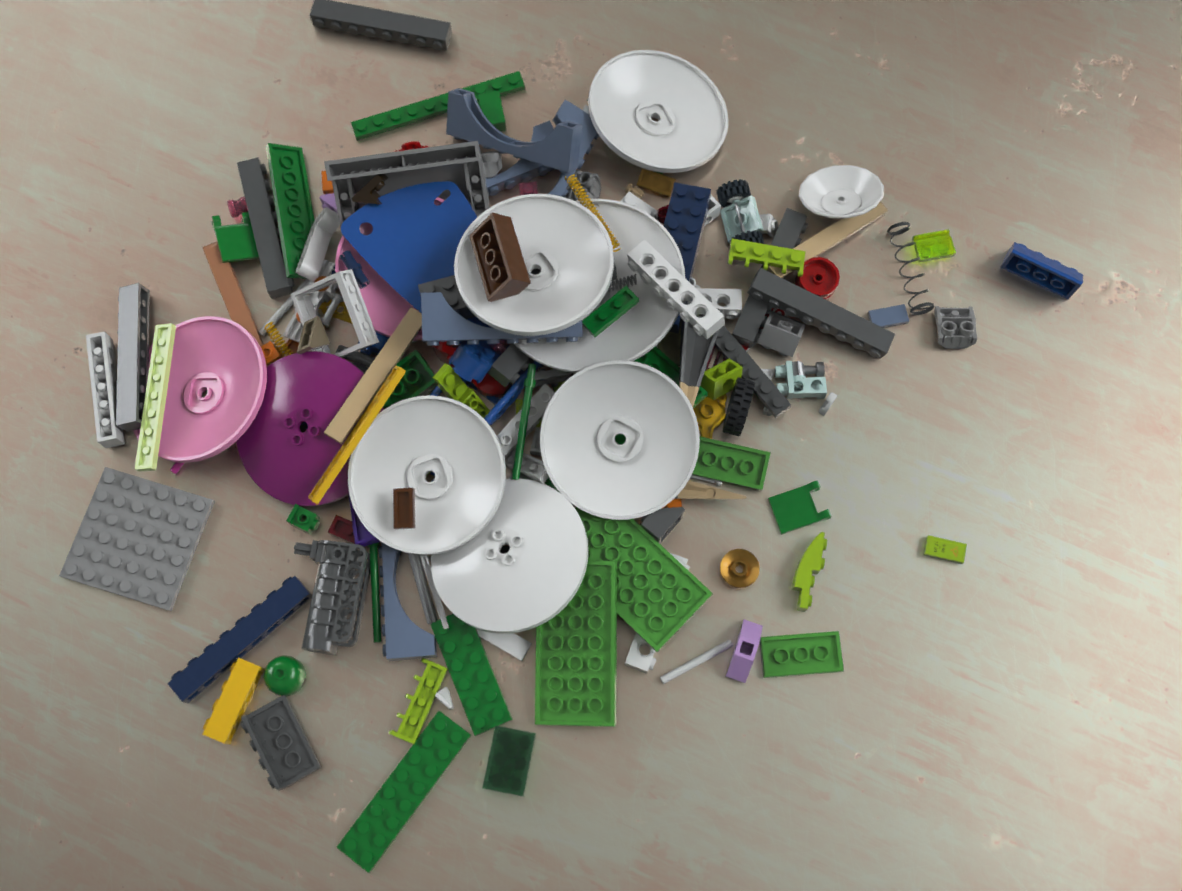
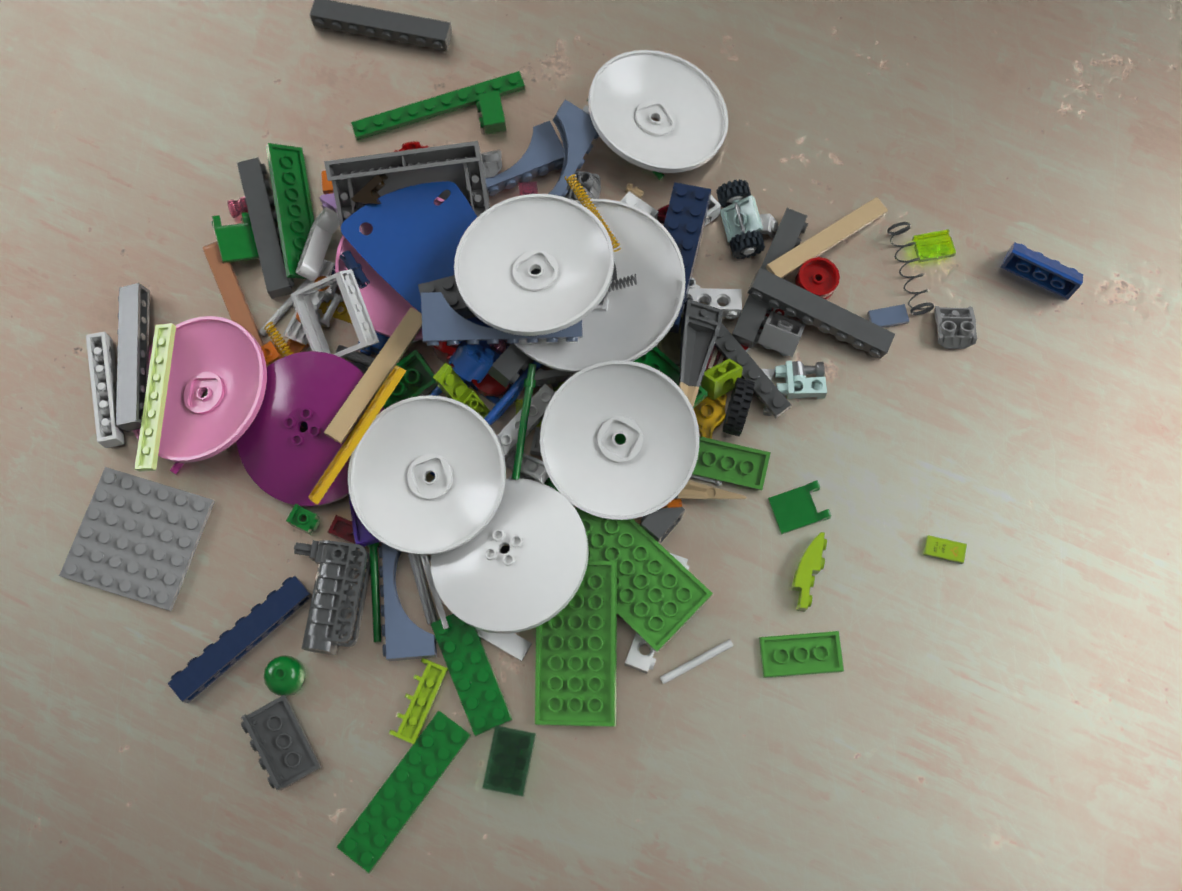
yellow brick [203,658,265,745] -> none
dark tan slope [297,316,330,354] -> none
reddish brown tile [393,488,415,530] -> none
white slope [435,687,454,710] -> none
sand blue arch [446,88,583,173] -> none
reddish brown slope [469,212,531,302] -> none
green plate [582,286,639,338] -> none
white brick [627,240,725,339] -> none
pearl gold tile [636,168,676,197] -> none
pearl gold dish [720,549,760,588] -> none
lavender slope [726,619,763,683] -> none
lime hinge [728,239,805,277] -> none
white dish [799,165,884,219] -> none
white tile [819,392,838,416] -> none

